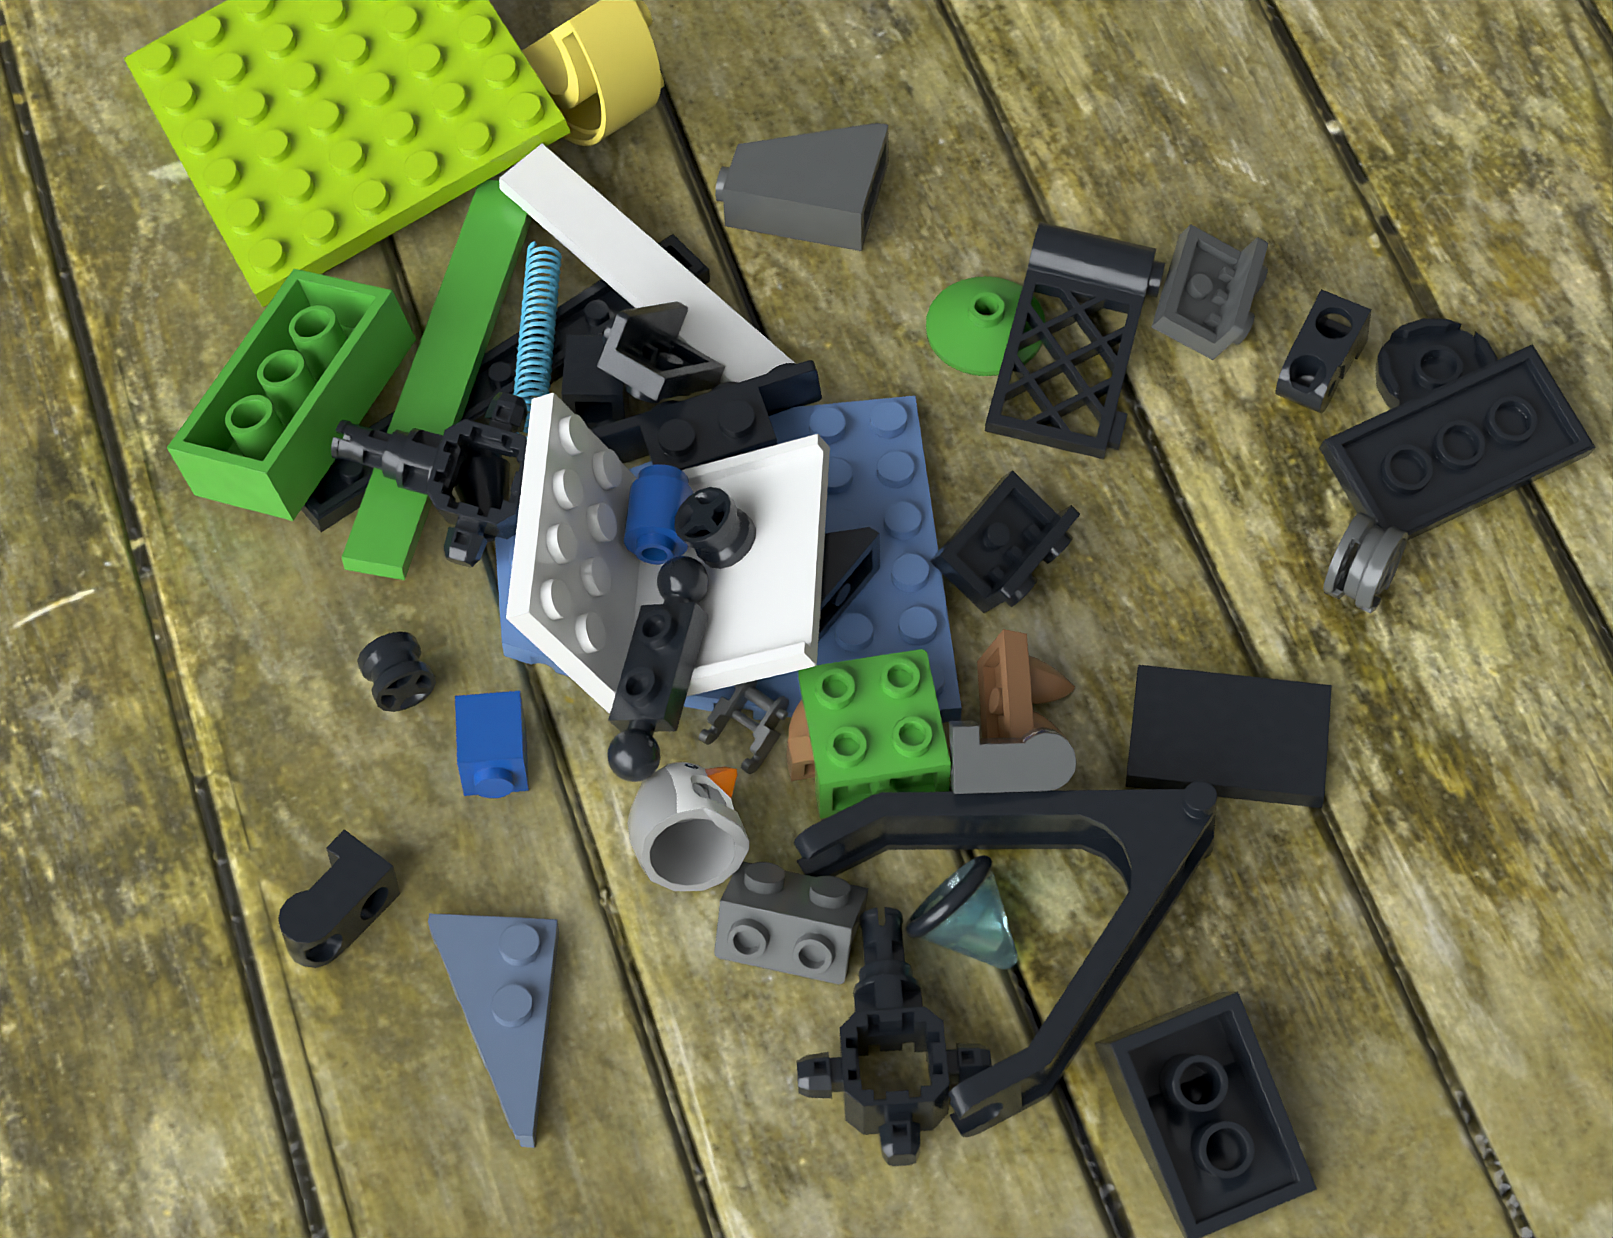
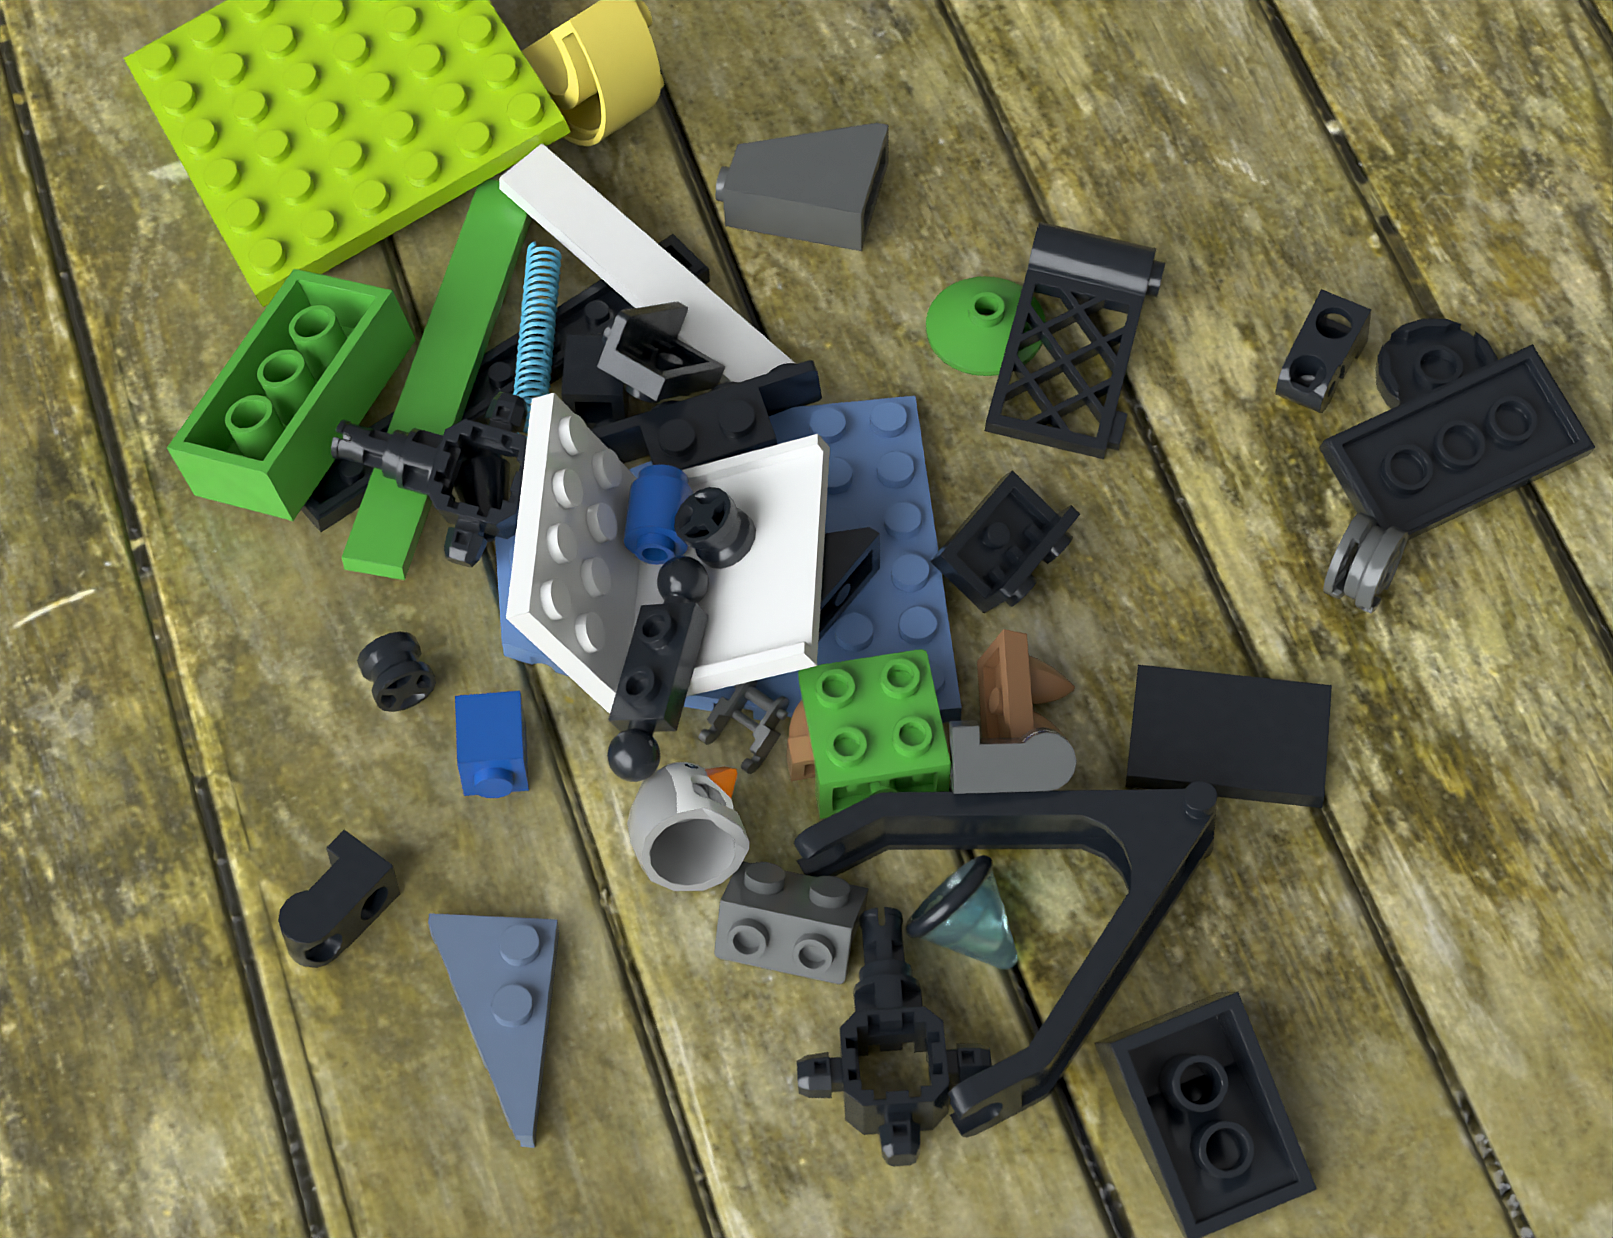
dark grey bracket [1151,224,1268,360] -> none

